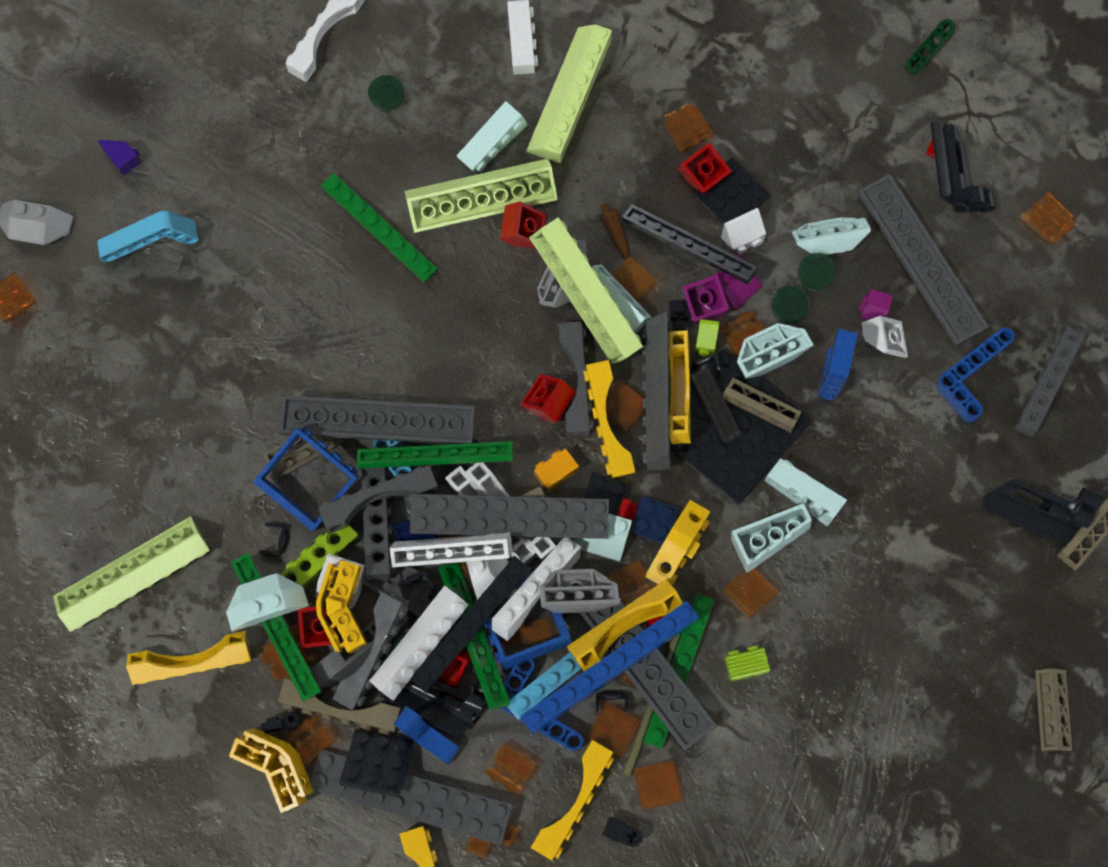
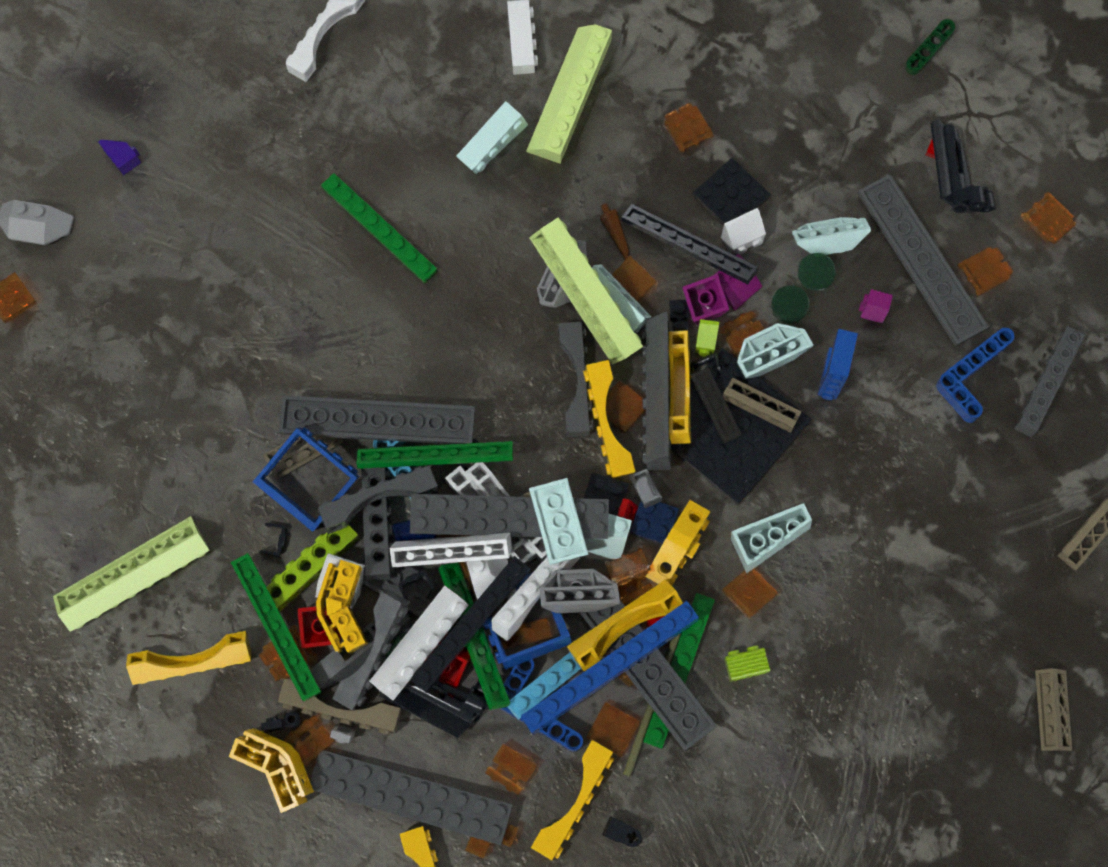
medium azure beam [97,211,199,262] -> none
light aqua wedge [226,573,309,632] -> none
black plate [339,729,414,797] -> none
clear green tile [368,75,405,113] -> none
blue beam [394,706,460,765] -> none
yellowish green slope [405,159,558,233] -> none
red slope [500,201,547,249] -> none
red slope [520,374,576,424] -> none
light orange brick [534,448,579,493] -> none
black piece [596,692,628,715] -> none
clear orange plate [634,761,682,810] -> none
red slope [678,142,732,194] -> none
light aqua wedge [765,458,847,527] -> none
white slope [862,316,908,358] -> none
black panel [983,479,1102,547] -> none
none -> light grey plate [330,724,356,743]
none -> light aqua tile [529,478,588,565]
none -> clear orange plate [605,547,651,585]
none -> dark grey tile [629,469,663,508]
none -> clear orange plate [958,247,1013,296]

